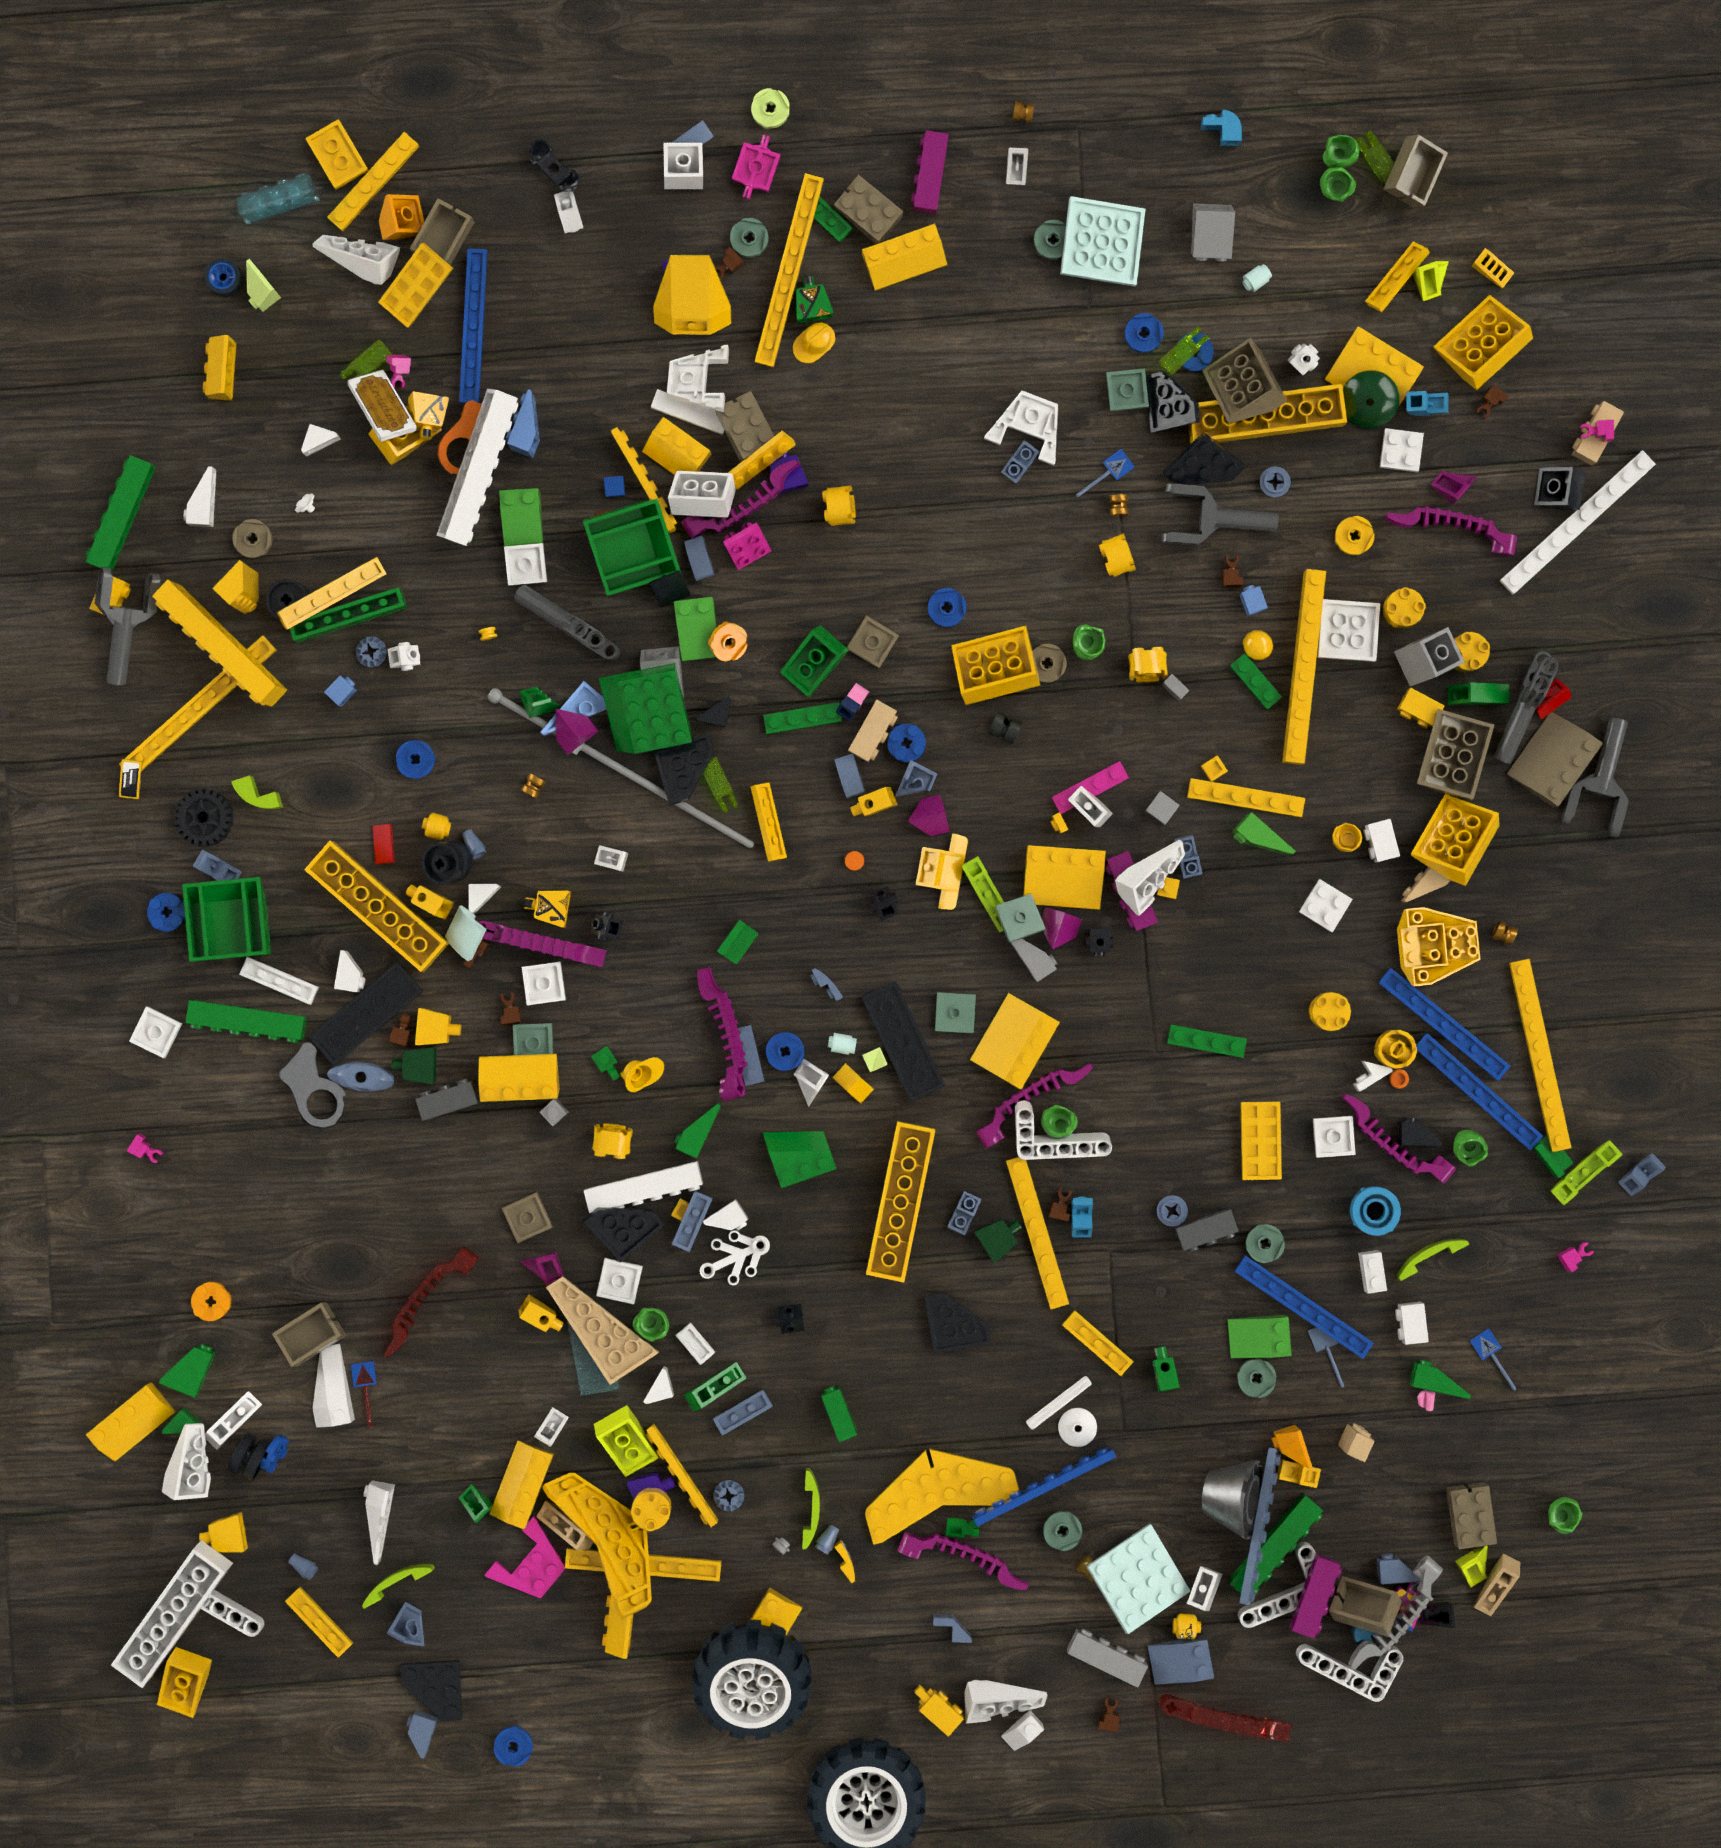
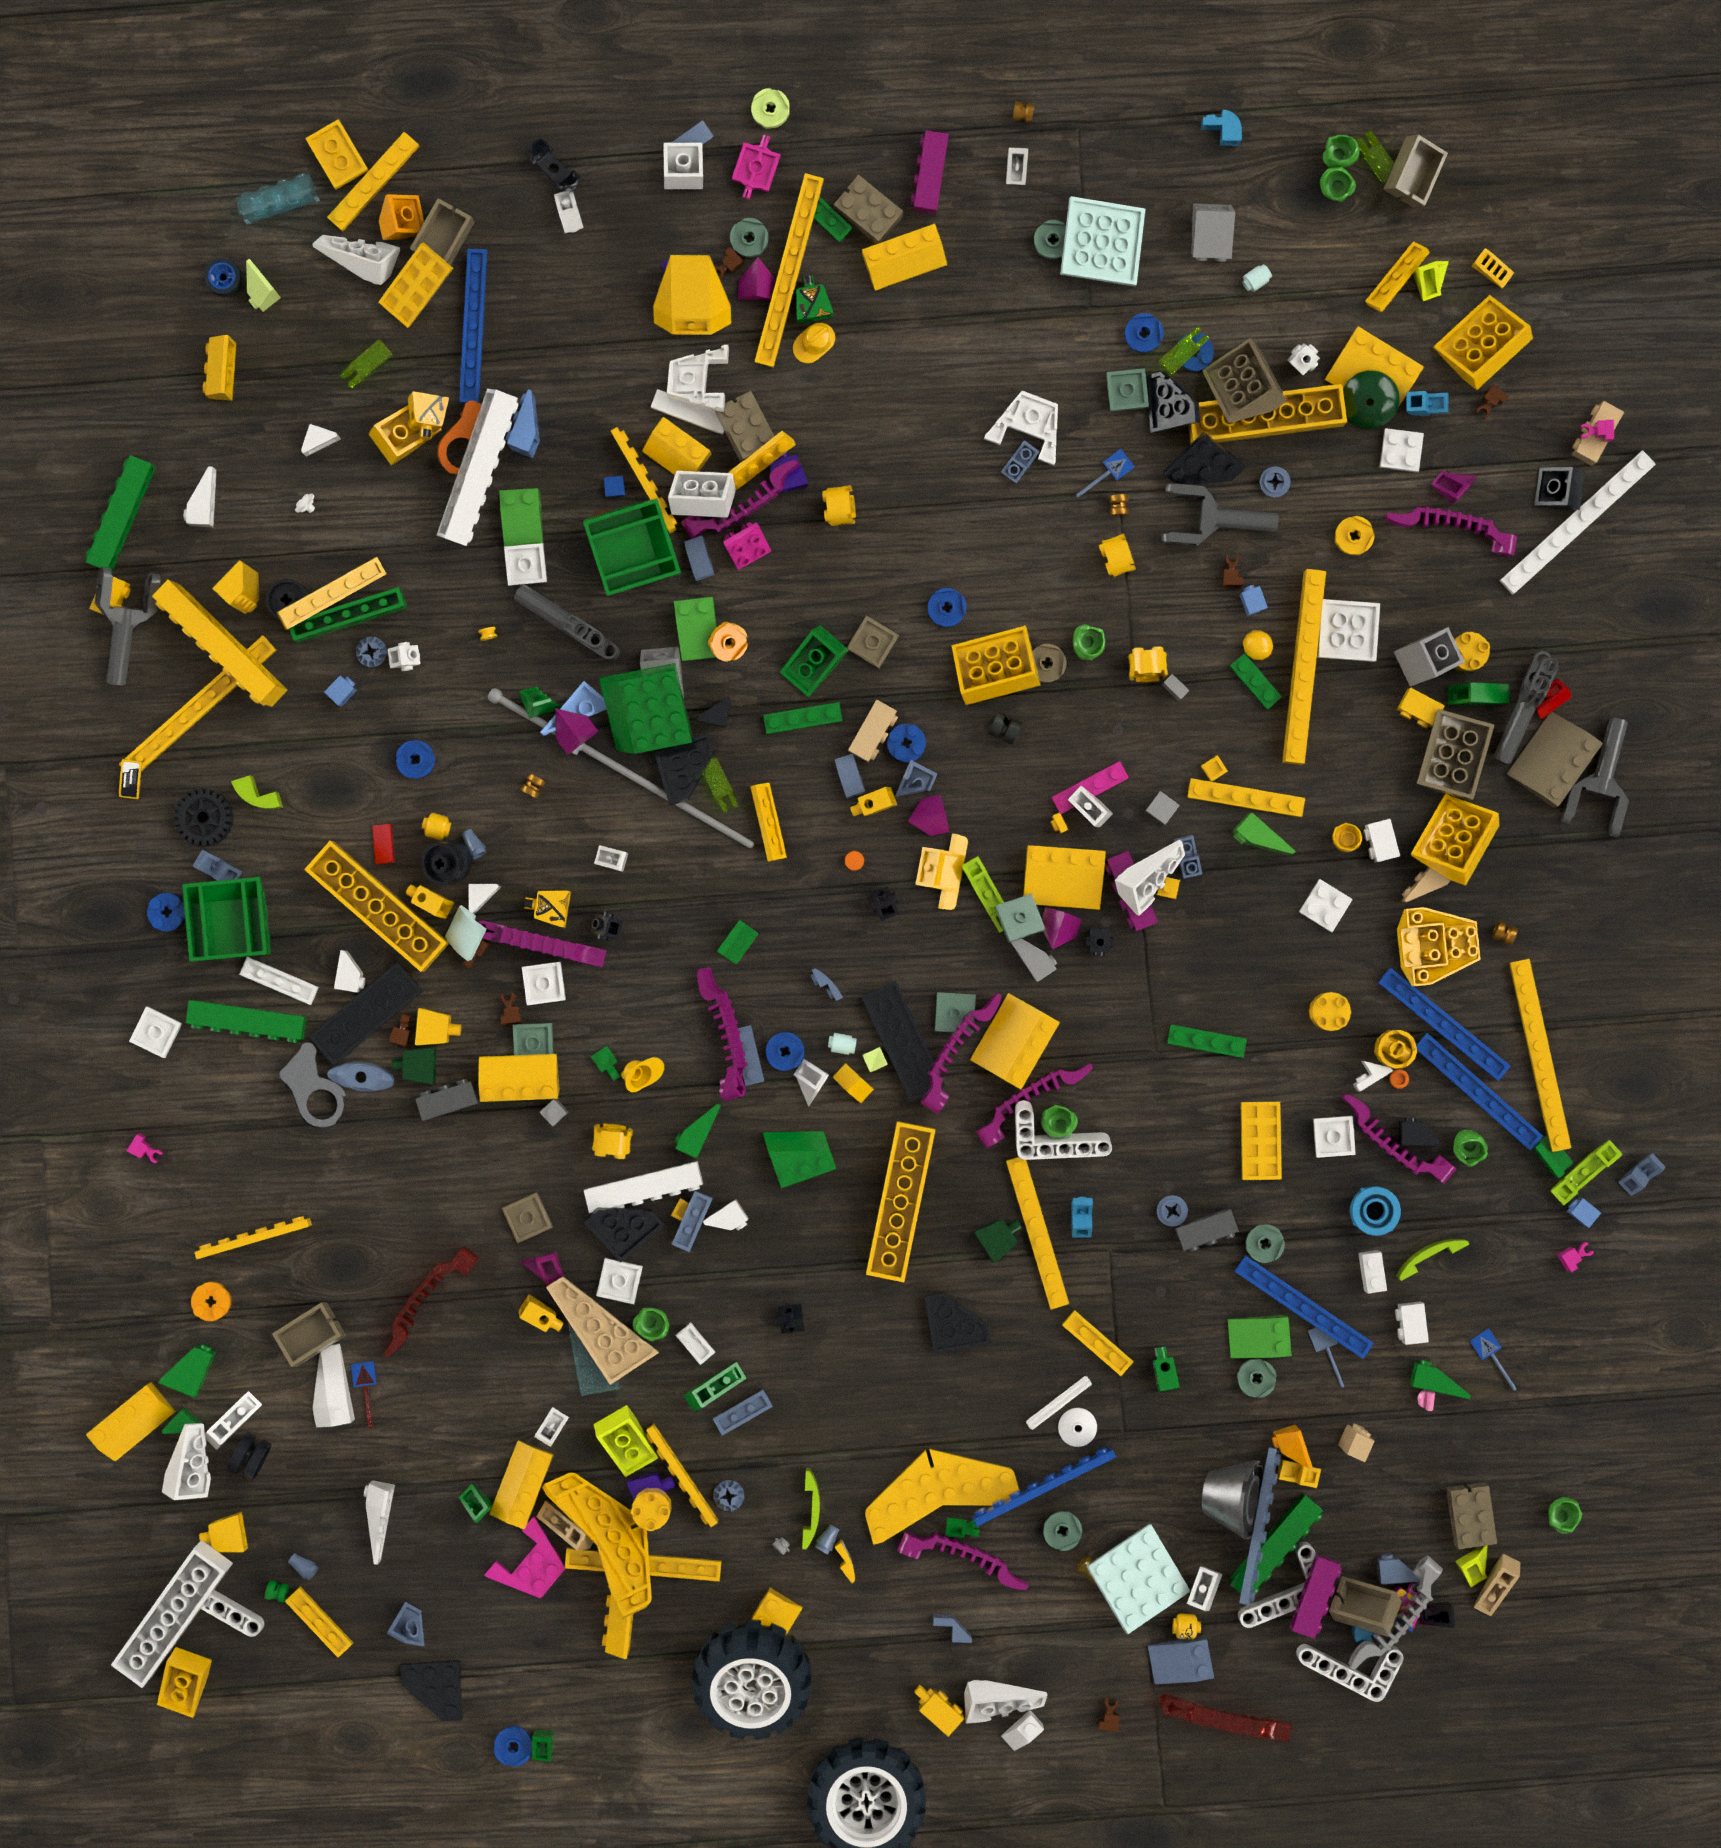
dark tan plate [232,519,273,559] -> none
blue plate [260,1434,290,1474] -> none
tile [348,370,417,442] -> none
lime slope [362,1564,435,1609] -> none
dark pink piece [386,355,411,388] -> none
sand blue slope [406,1710,438,1759] -> none
white slope [643,1366,674,1404] -> none
black piece [650,570,691,607] -> none
white plant [700,1230,770,1285] -> none
green slope [821,1385,857,1442] -> none
leg [836,683,870,721] -> none
sand blue slope [947,1191,981,1236] -> none
reddish brown piece [1048,1188,1072,1221] -> none
light grey brick [1067,1628,1148,1687] -> none
yellow brick [1383,587,1426,629] -> none
none -> yellow plate [195,1216,312,1259]
none -> green wheel [265,1580,289,1604]
none -> green slope [532,1729,555,1762]
none -> magenta slope [738,257,776,301]
none -> magenta piece [921,993,1002,1114]
none -> medium blue brick [1567,1197,1601,1228]

